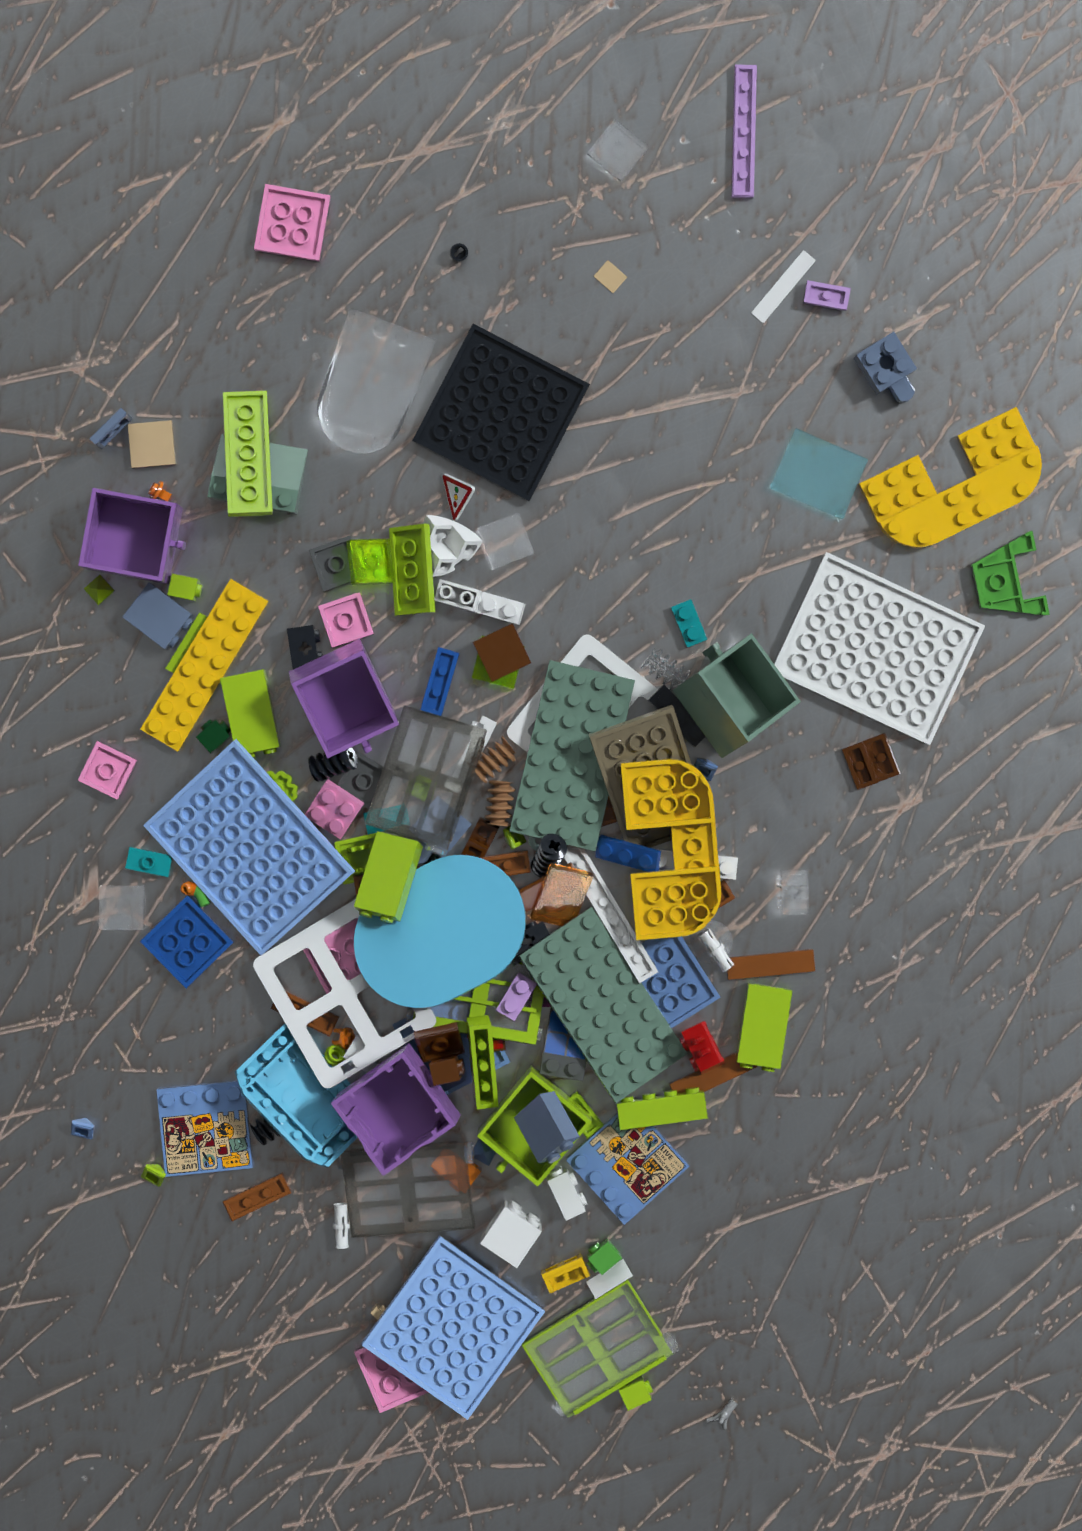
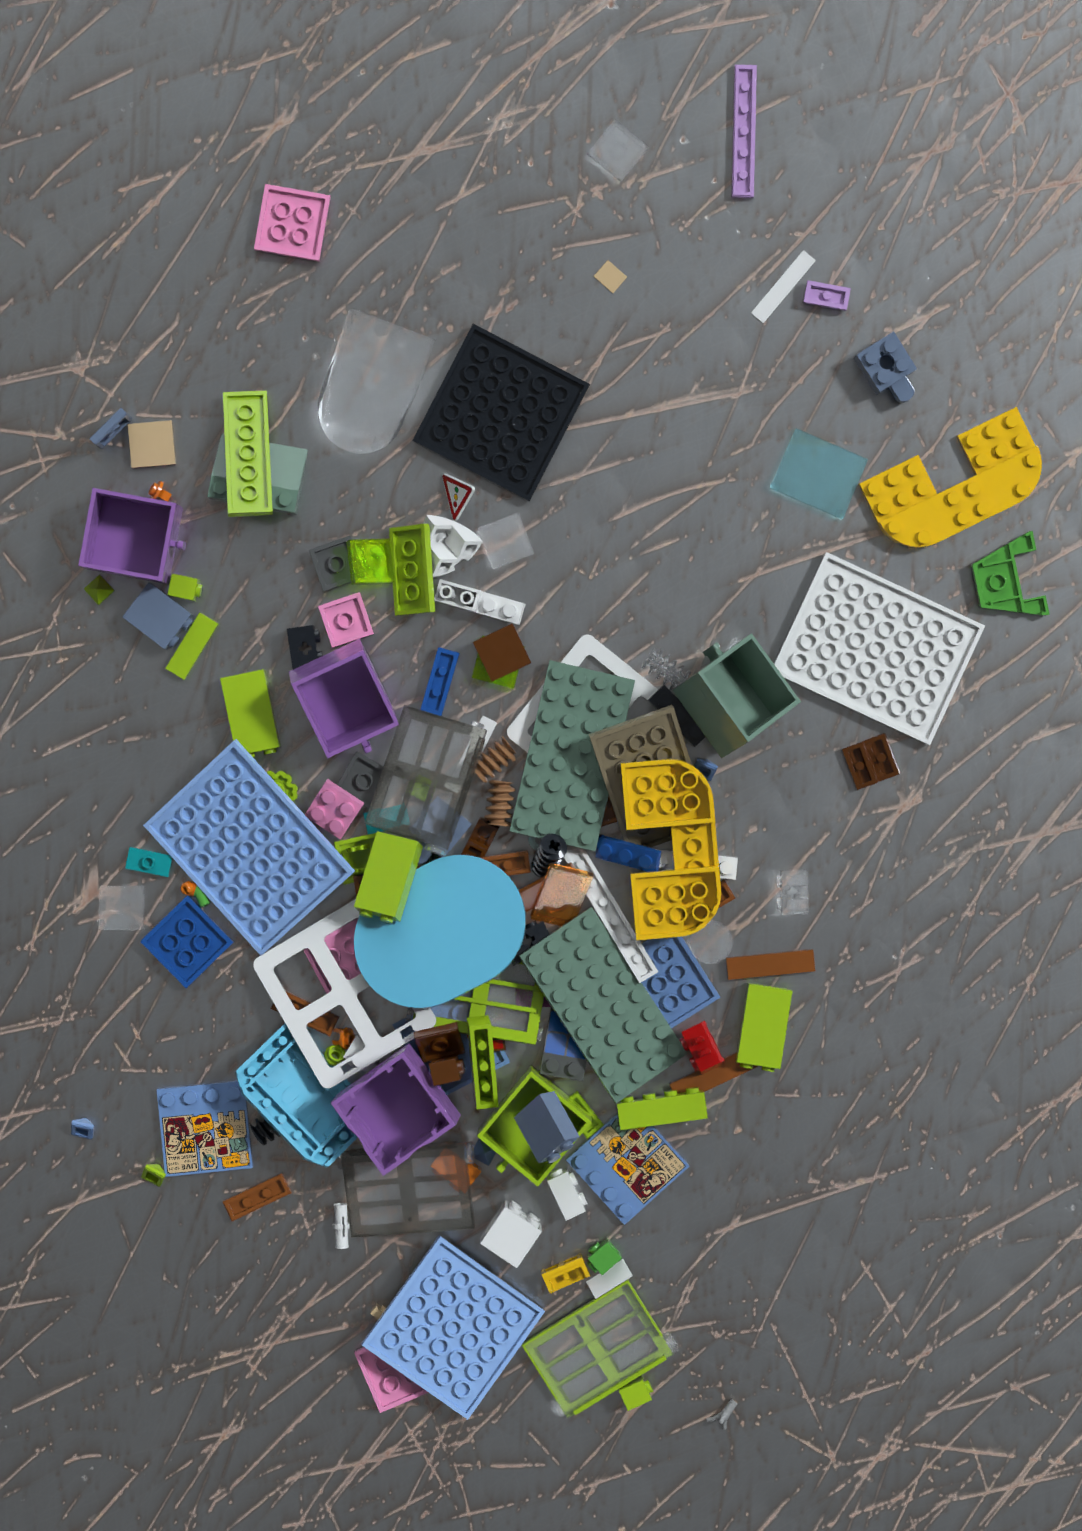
bright pink plate [78,741,137,800] -> none
yellow plate [140,578,268,752] -> none
dark green brick [196,719,232,754] -> none
black piece [308,747,358,782] -> none
black hinge [450,243,468,261] -> none
lavender plate [495,972,537,1022] -> none
lime slope [503,826,527,849] -> none
teal plate [670,599,708,648] -> none
white pin [698,928,734,972] -> none

